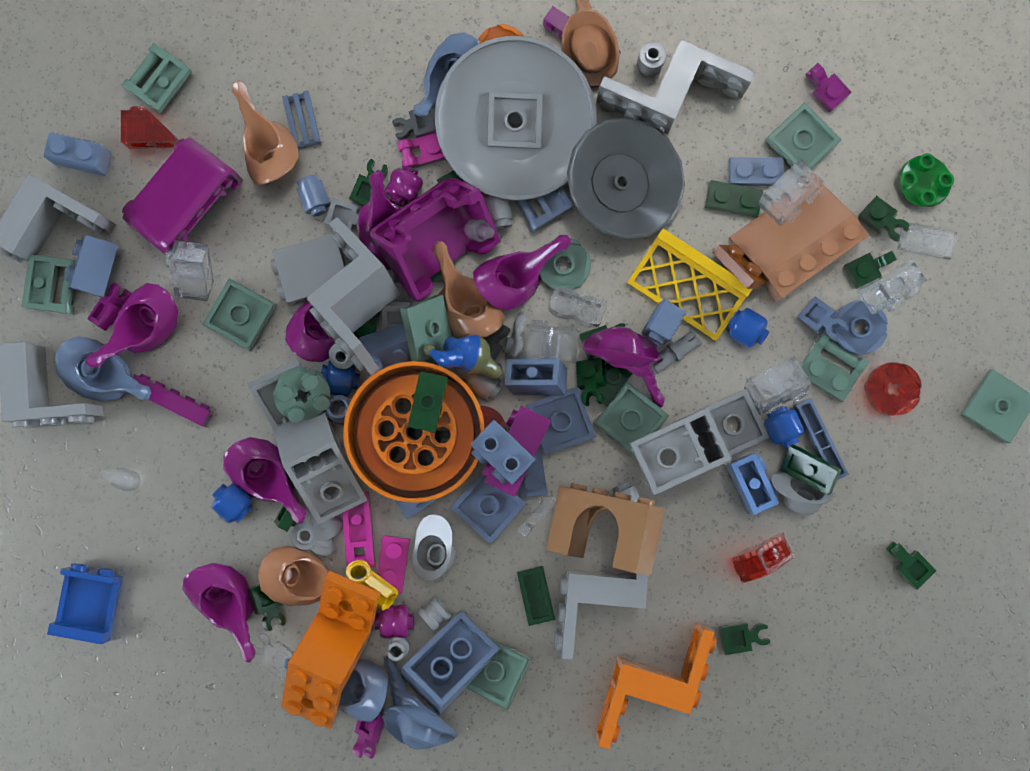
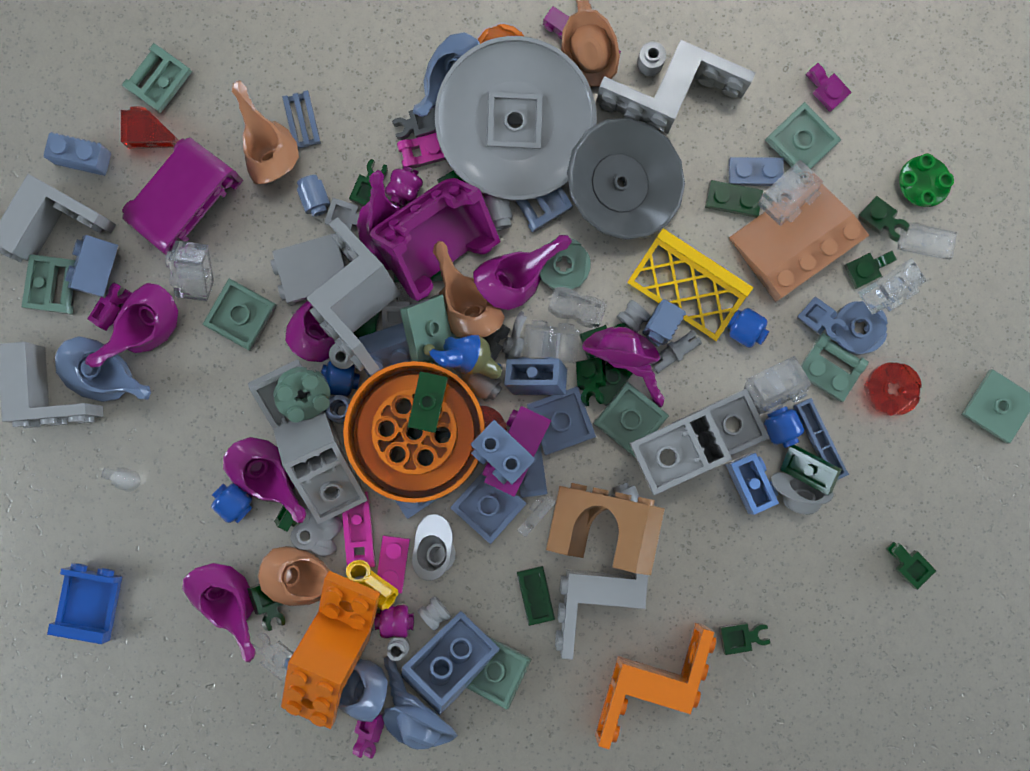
magenta piece [133,373,214,427] -> none
clear cylinder [464,219,494,242] -> none
dark orange plate [713,244,767,289] -> none
clear red slope [731,532,795,583] -> none
none -> light grey wheel [617,300,651,333]

